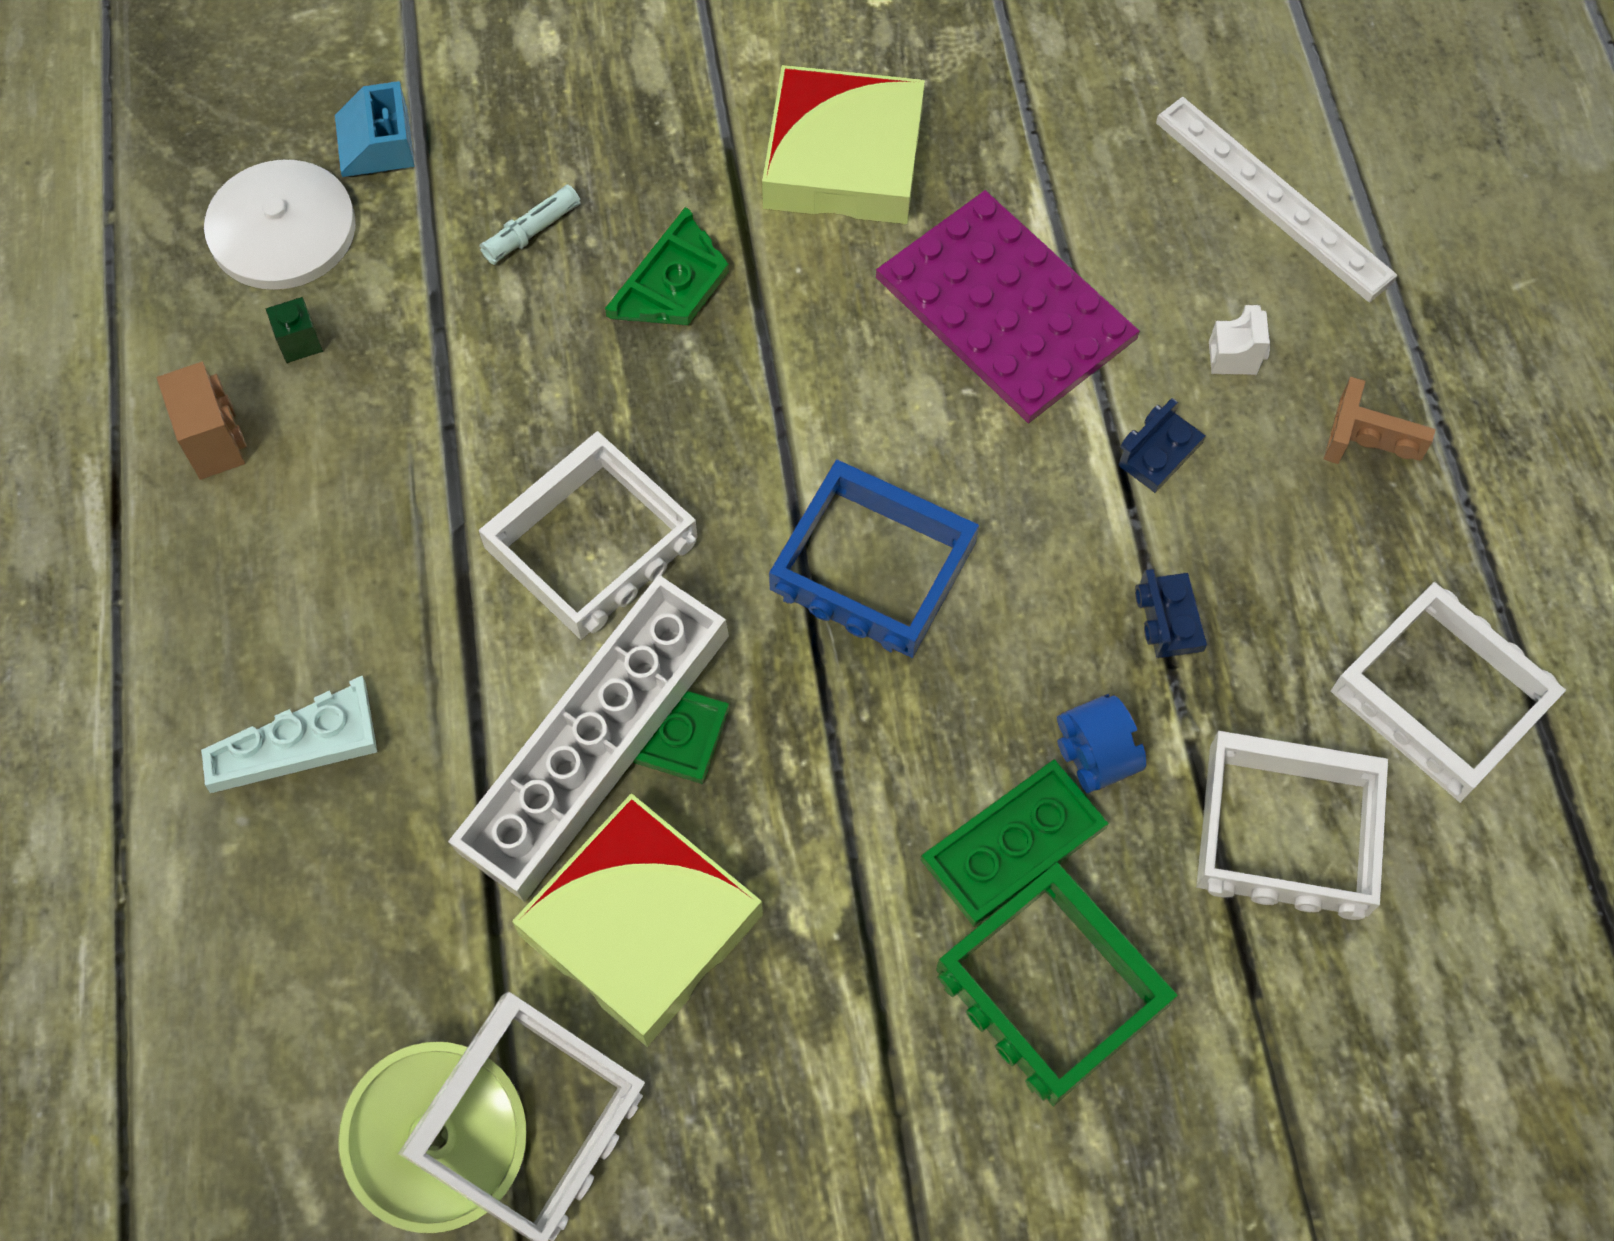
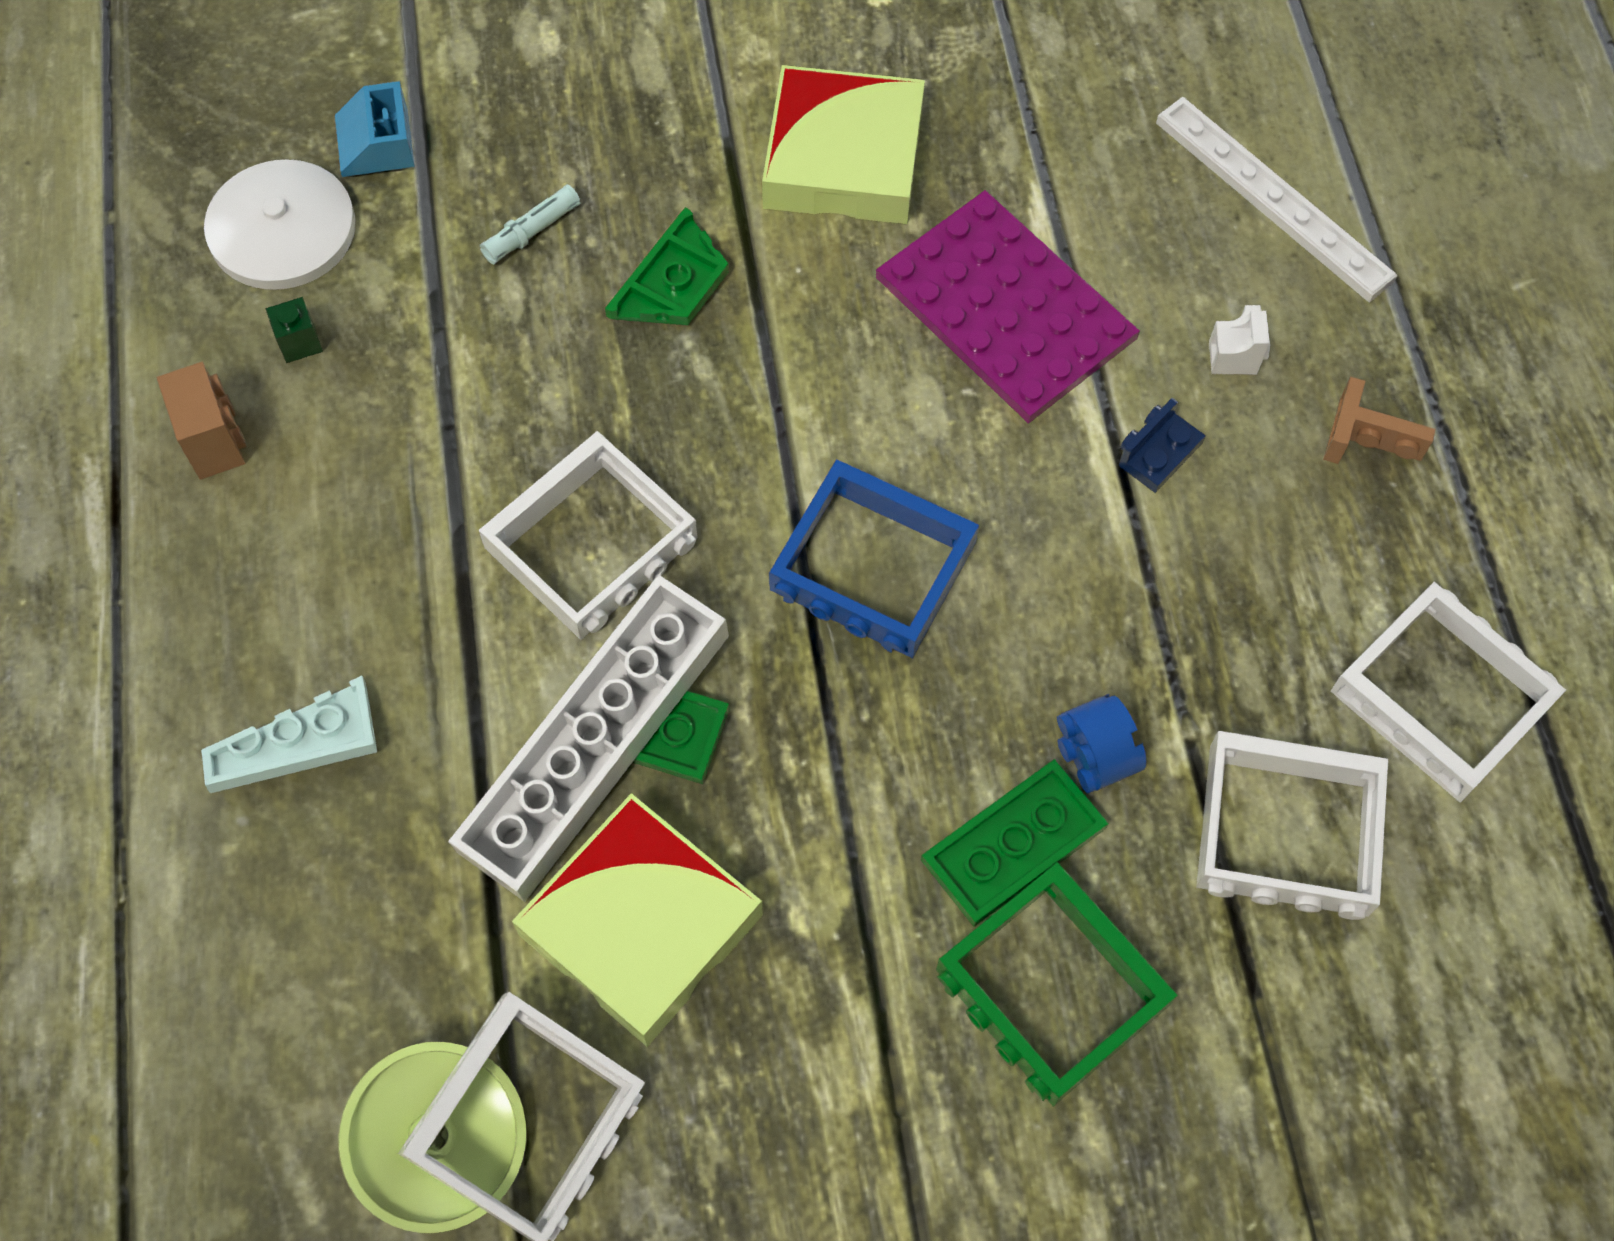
dark blue bracket [1135,569,1207,658] -> none

